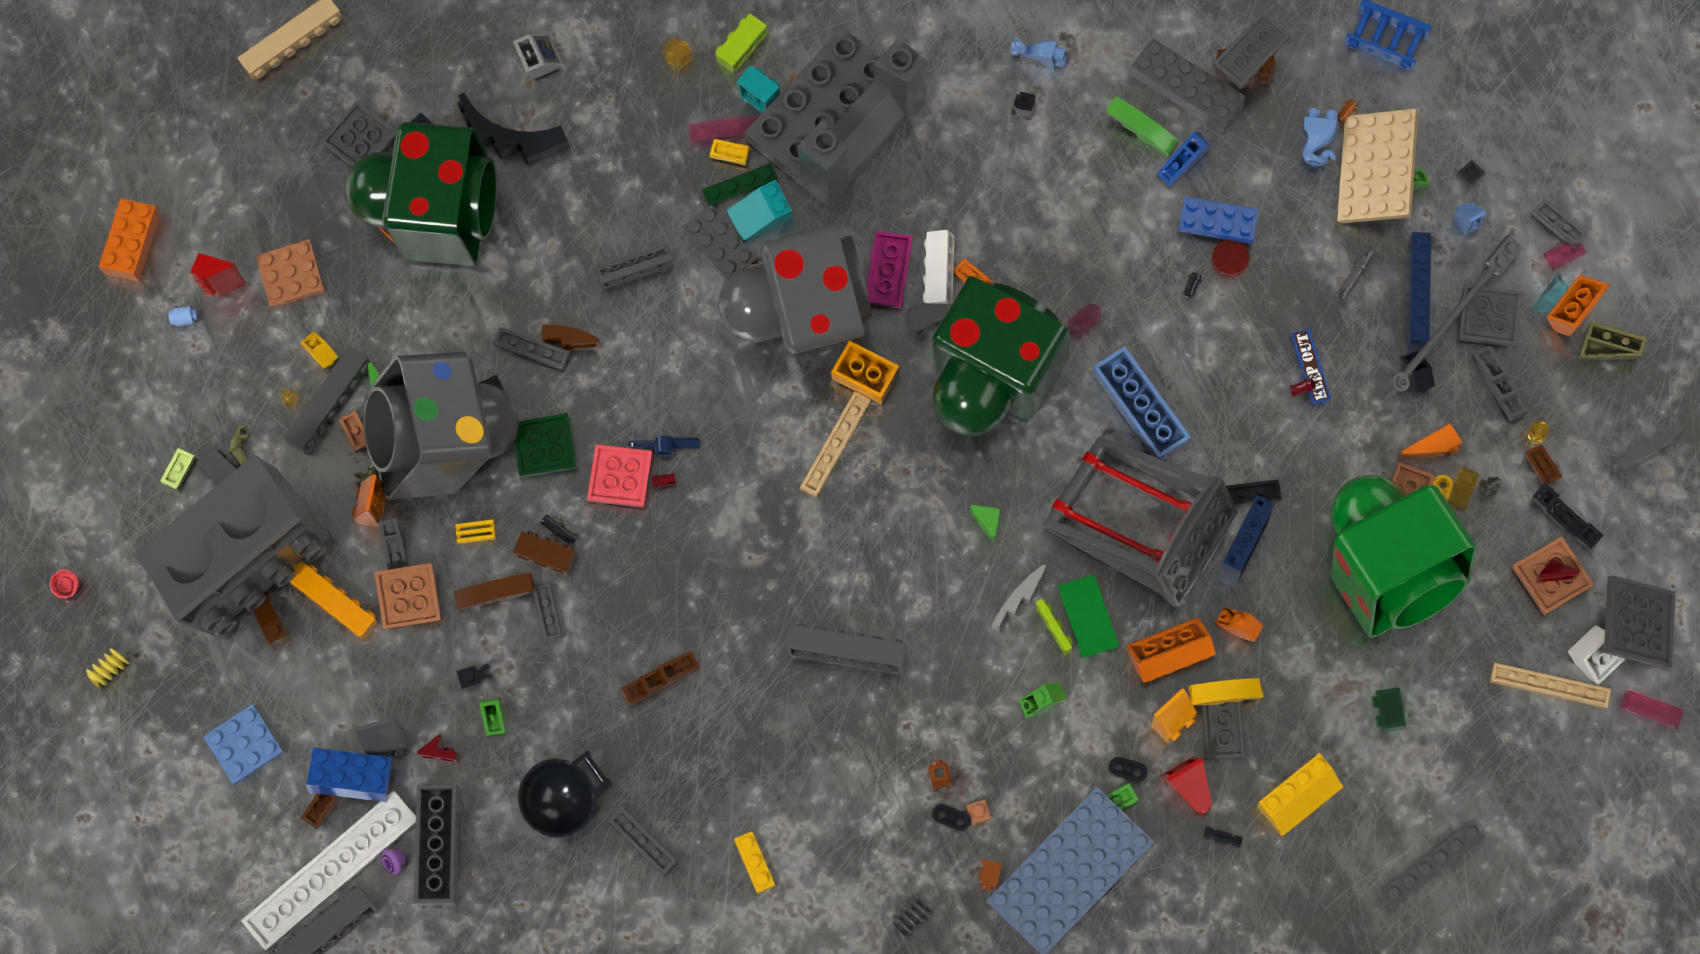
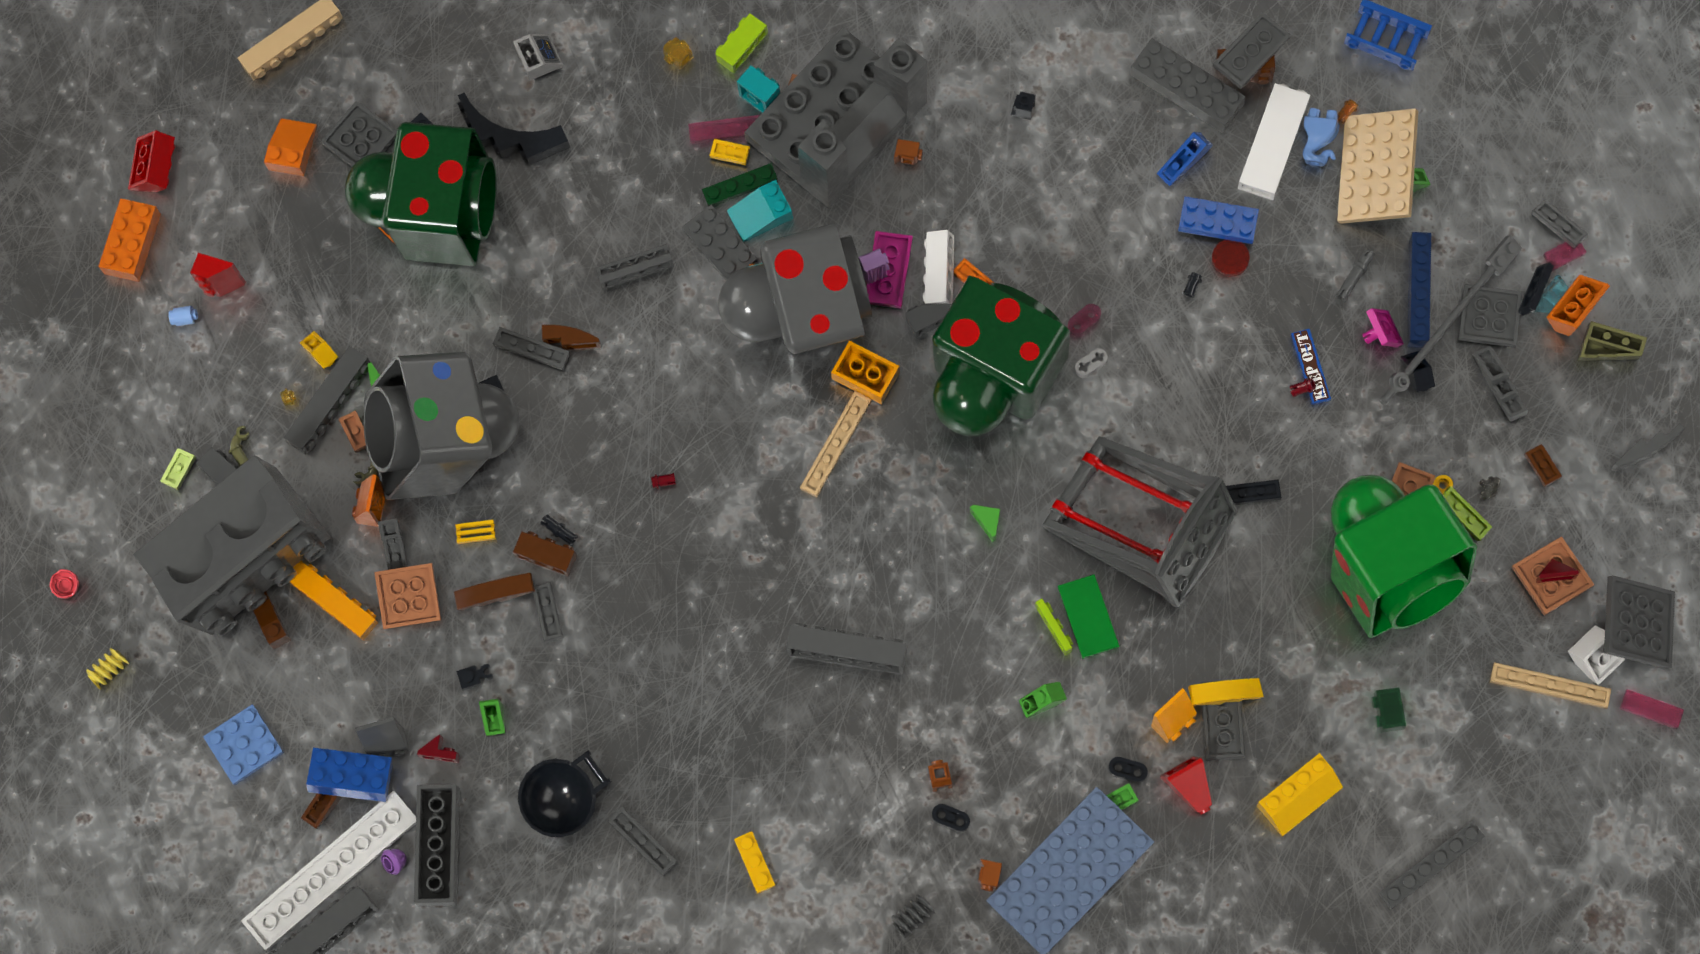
nougat plate [256,239,325,308] -> none
dark green plate [514,413,577,478] -> none
coral plate [587,445,653,508] -> none
reddish brown slope [620,651,700,707] -> none
dark blue piece [628,436,701,456] -> none
nougat plate [966,800,991,825] -> none
light grey slope [992,565,1046,632] -> none
medium blue hips [1011,37,1068,70] -> none
medium blue brick [1092,346,1191,461] -> none
bright green slope [1106,96,1179,156] -> none
orange slope [1126,617,1216,683] -> none
black axle [1203,826,1243,847] -> none
orange slope [1215,607,1264,642] -> none
dark blue window [1218,495,1275,589] -> none
orange slope [1399,424,1463,460] -> none
clear yellow plate [1448,467,1479,510] -> none
medium blue slope [1453,202,1487,235] -> none
pearl dark grey tile [1458,160,1485,187] -> none
clear yellow wheel [1528,420,1549,443] -> none
black slope [1532,483,1604,550] -> none
none -> red slope [128,130,175,193]
none -> orange slope [264,118,317,176]
none -> lavender brick [859,249,890,285]
none -> dark orange window [894,139,923,165]
none -> light grey beam [1075,349,1108,378]
none -> white brick [1238,83,1310,200]
none -> dark pink tile [1363,308,1404,348]
none -> lime plate [1443,486,1492,541]
none -> black tile [1518,262,1554,316]

